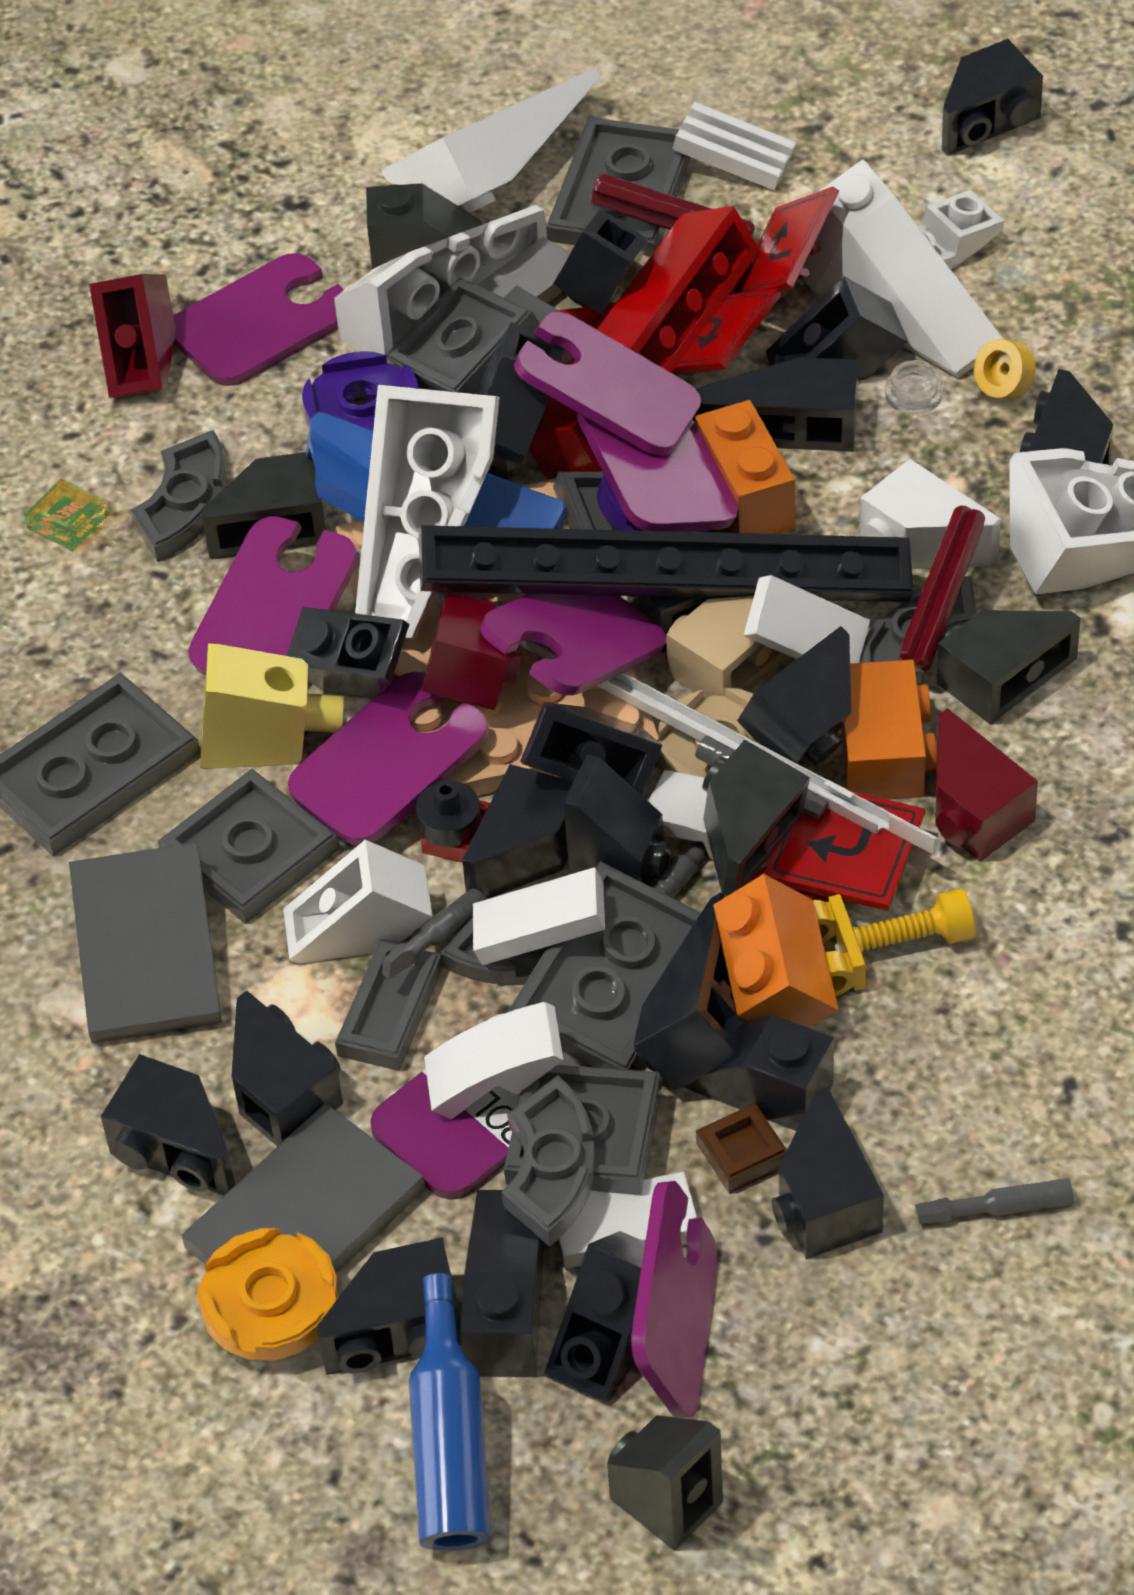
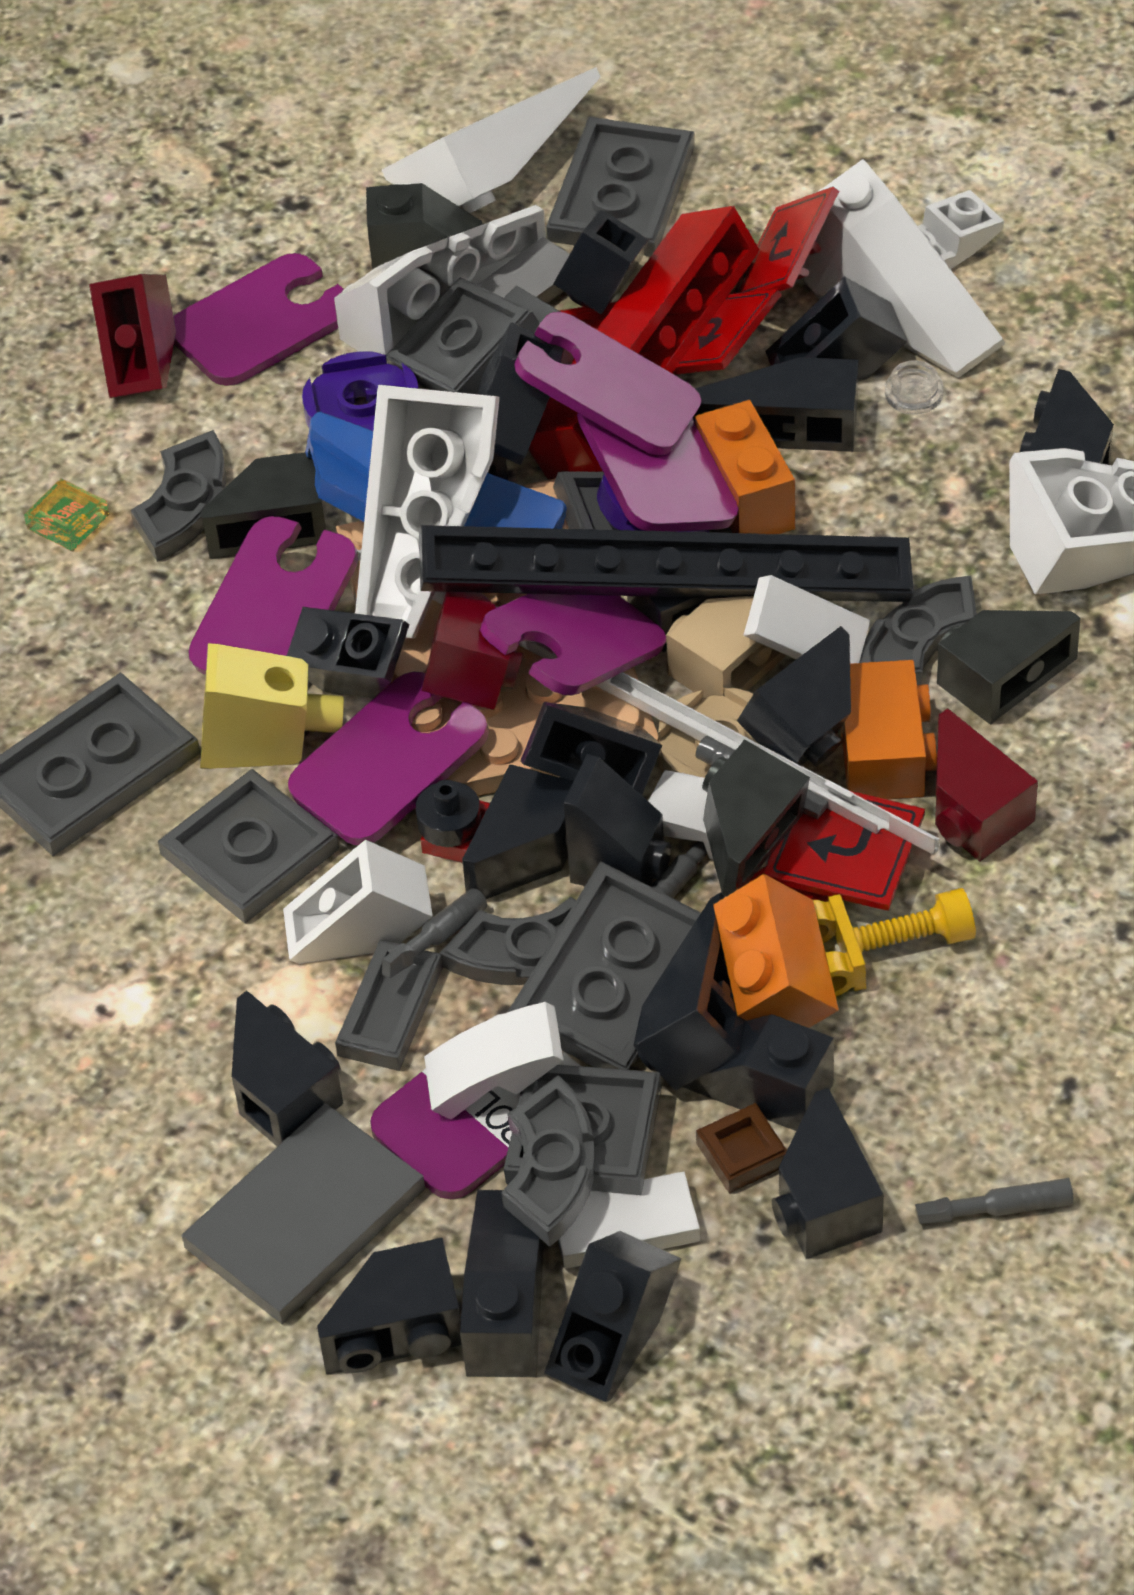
dark grey tile [69,842,222,1043] -> none
black slope [101,1054,235,1195] -> none
light orange tile [197,1228,339,1360] -> none
blue piece [409,1273,492,1551] -> none
white tile [473,867,605,965] -> none
dark red axle [591,174,755,237] -> none
pearl dark grey slope [607,1415,723,1551] -> none
magenta piece [631,1181,718,1418] -> none
white tile [672,102,796,190] -> none
white slope [860,459,1001,569] -> none
dark red axle [898,505,985,673] -> none
black slope [941,39,1043,156] -> none
yellow tile [974,339,1036,398] -> none

